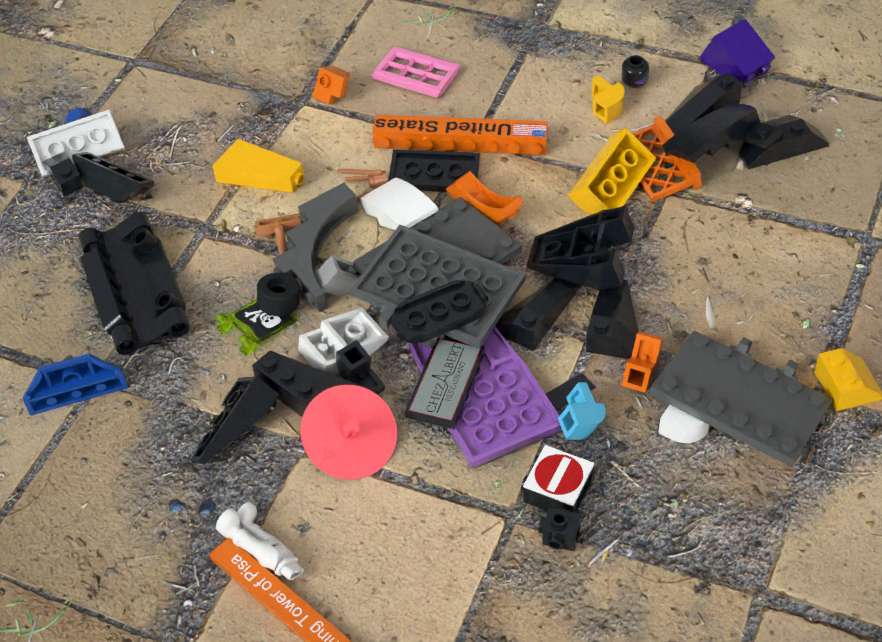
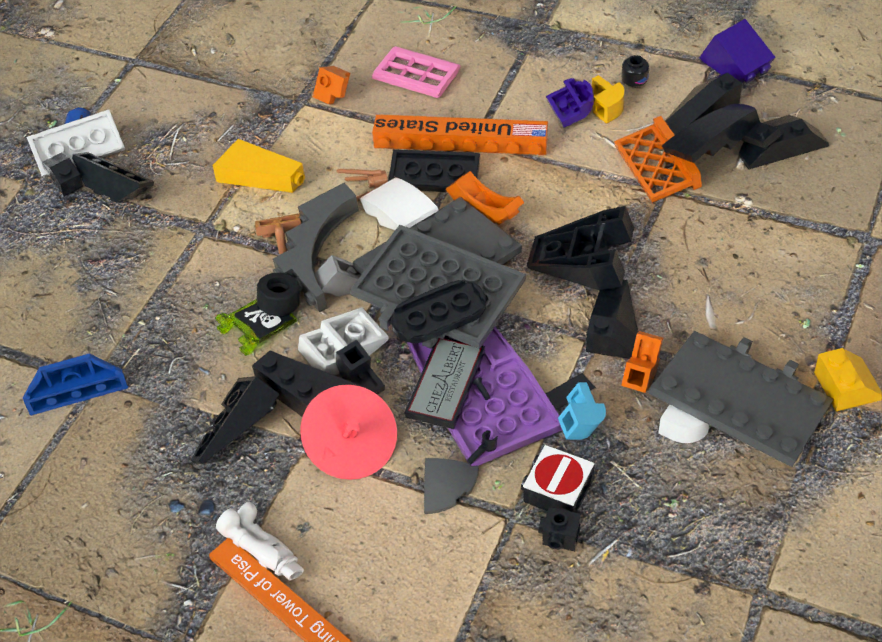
black panel [79,212,190,355] -> none
black wedge [495,277,581,351] -> none
yellow slope [568,127,656,214] -> none
none -> dark grey brick [424,458,479,514]
none -> black hand [467,430,498,464]
none -> black piece [472,377,490,400]
none -> dark purple slope [546,78,594,128]

